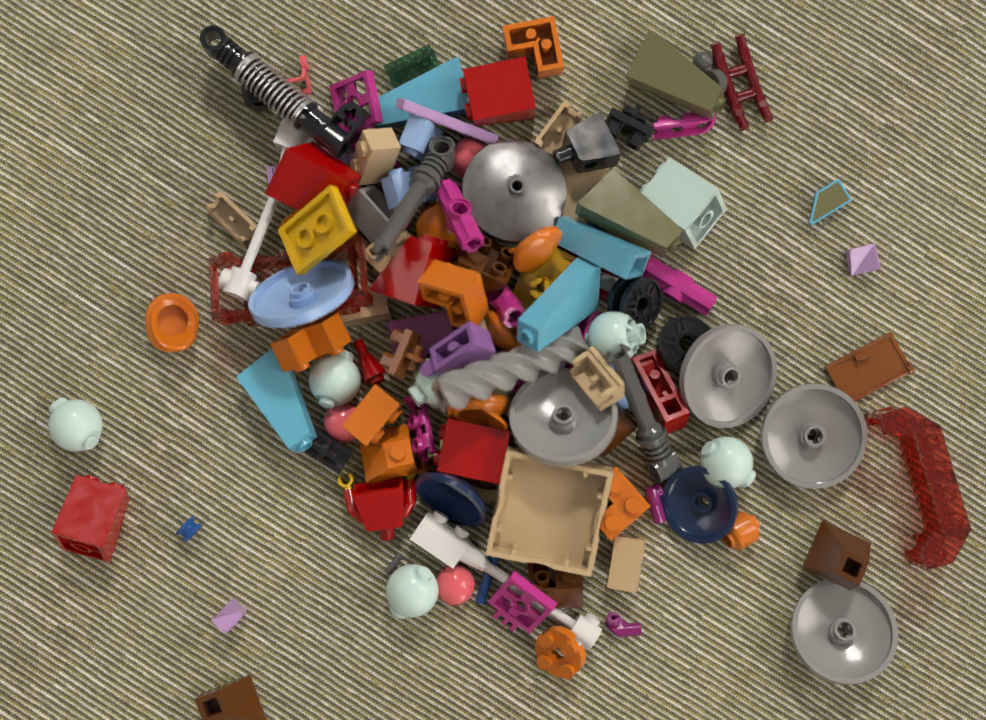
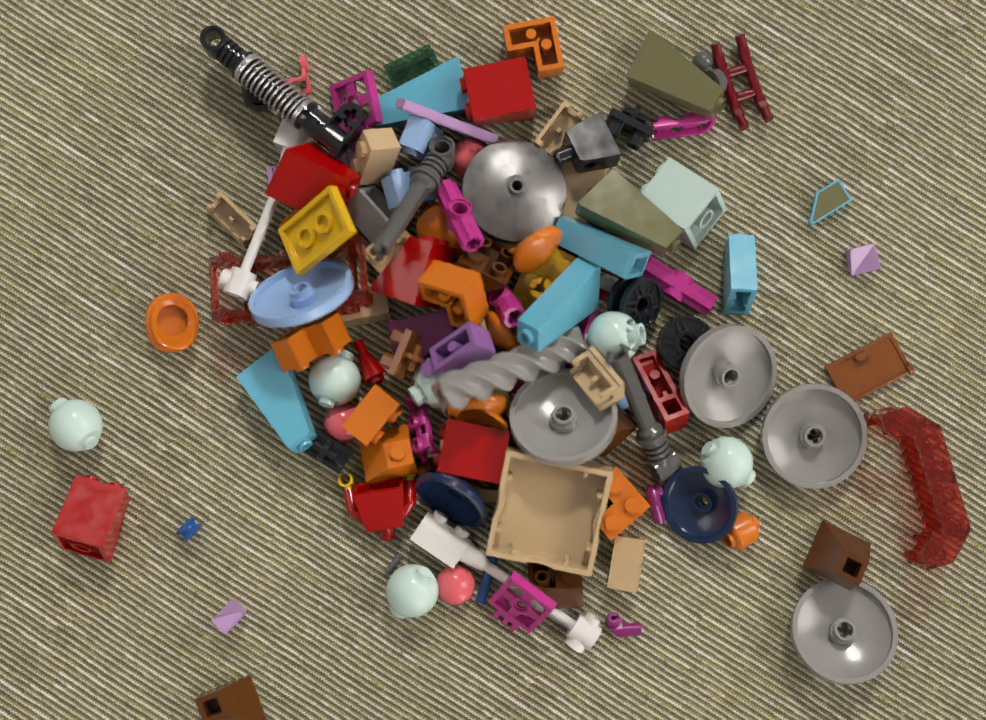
orange plate [535,626,586,680] -> none
none -> medium azure slope [722,233,758,315]

